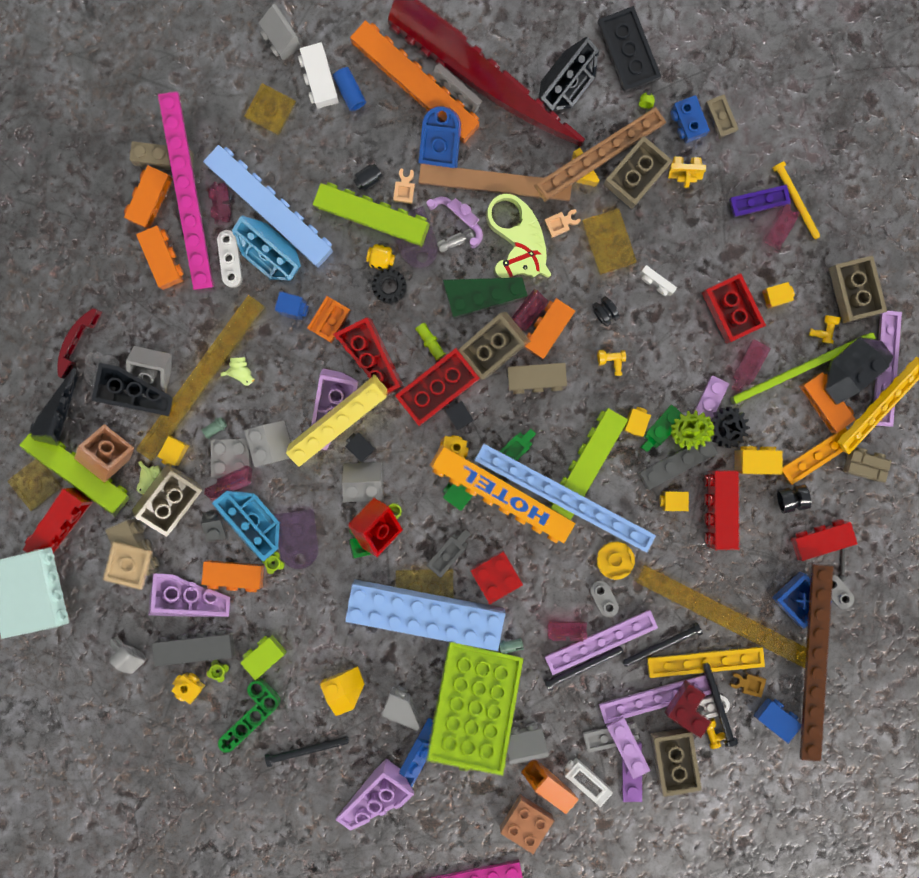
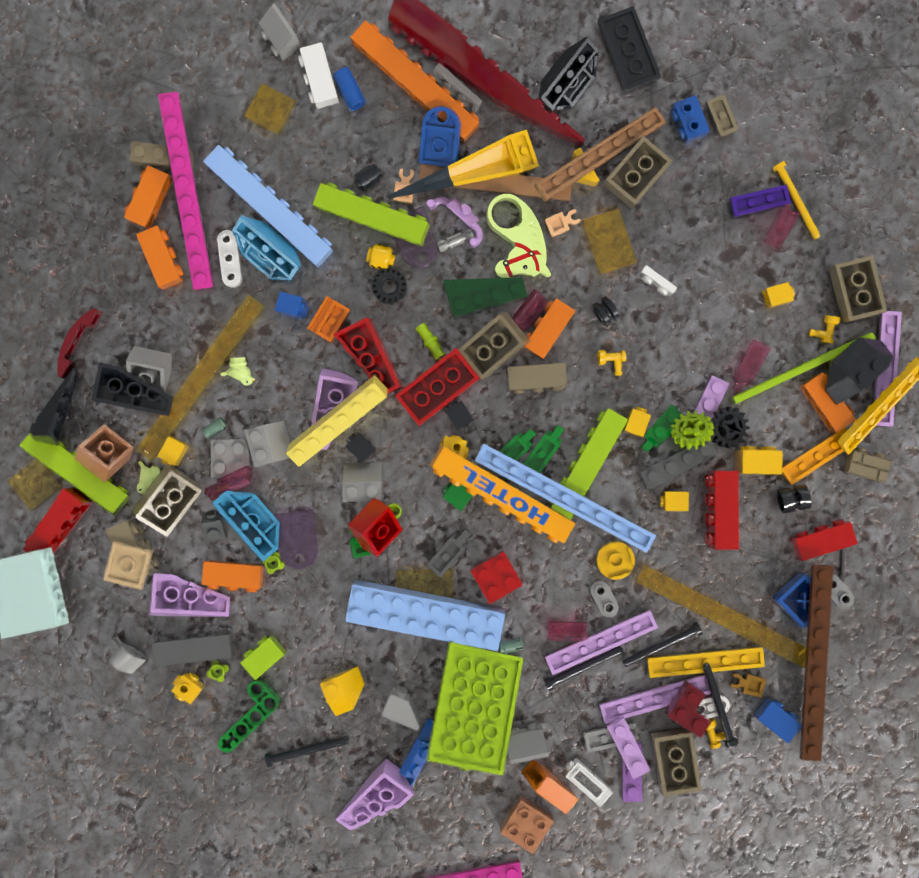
clear pink hinge [208,182,231,224] -> none
lime hinge [639,92,655,109] -> none
yellow hips [668,156,706,188] -> none
red brick [702,273,766,344] -> none
none -> yellow plate [387,130,539,199]
none -> green hinge [523,425,564,473]

